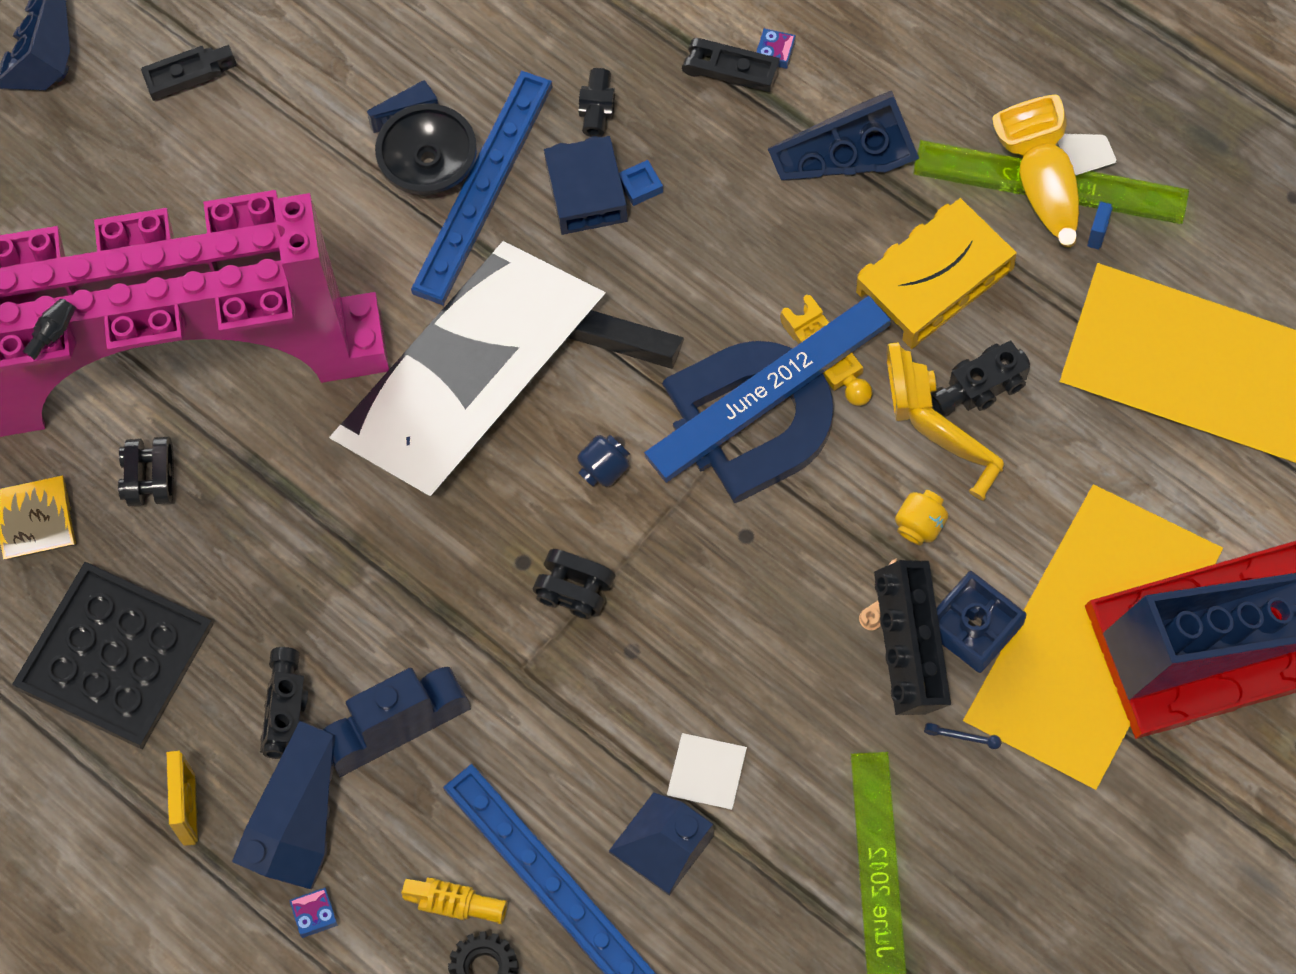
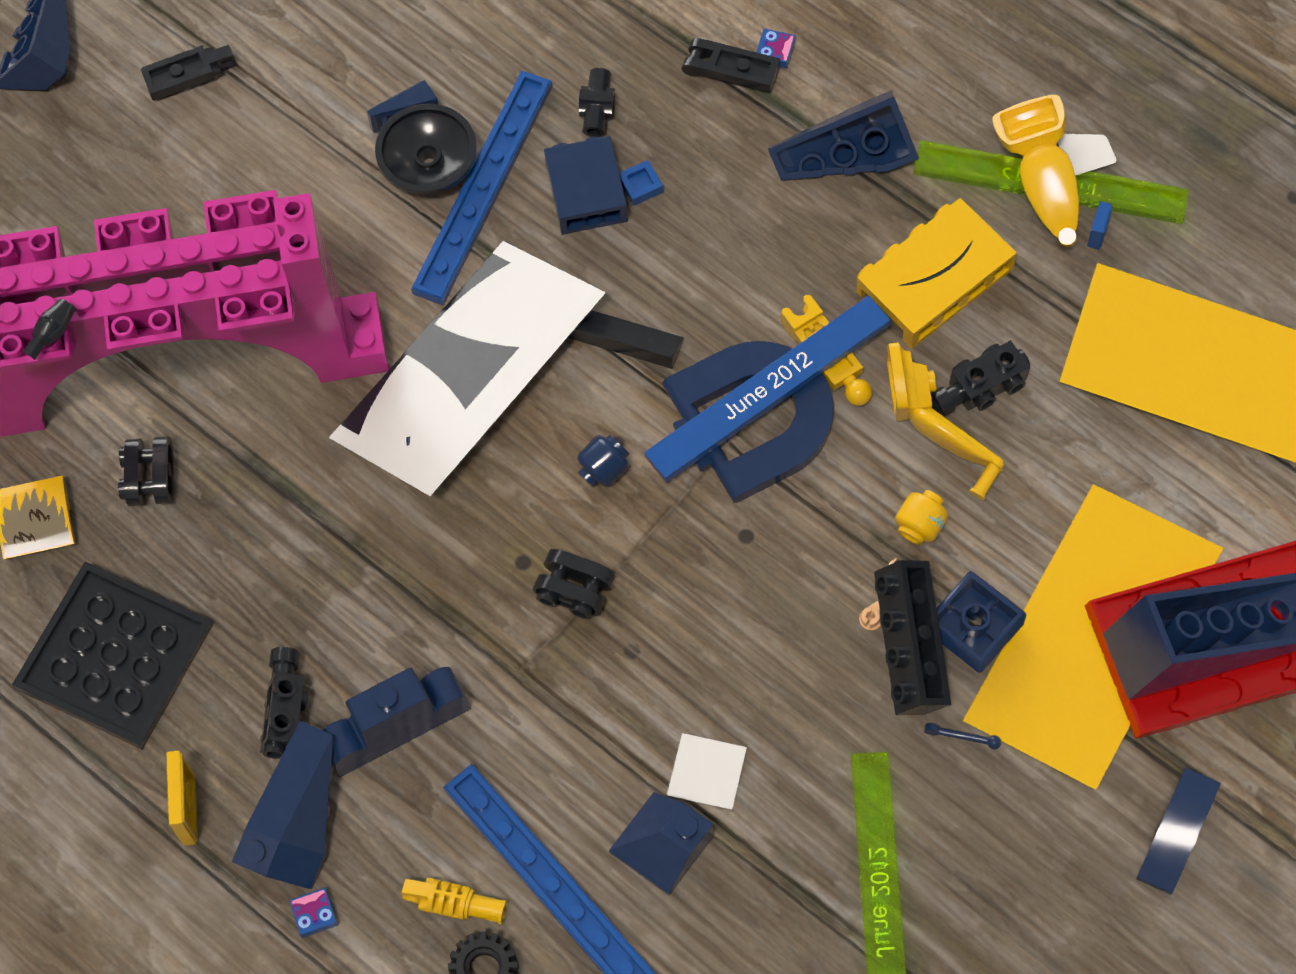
none -> dark blue slope [1136,767,1221,895]

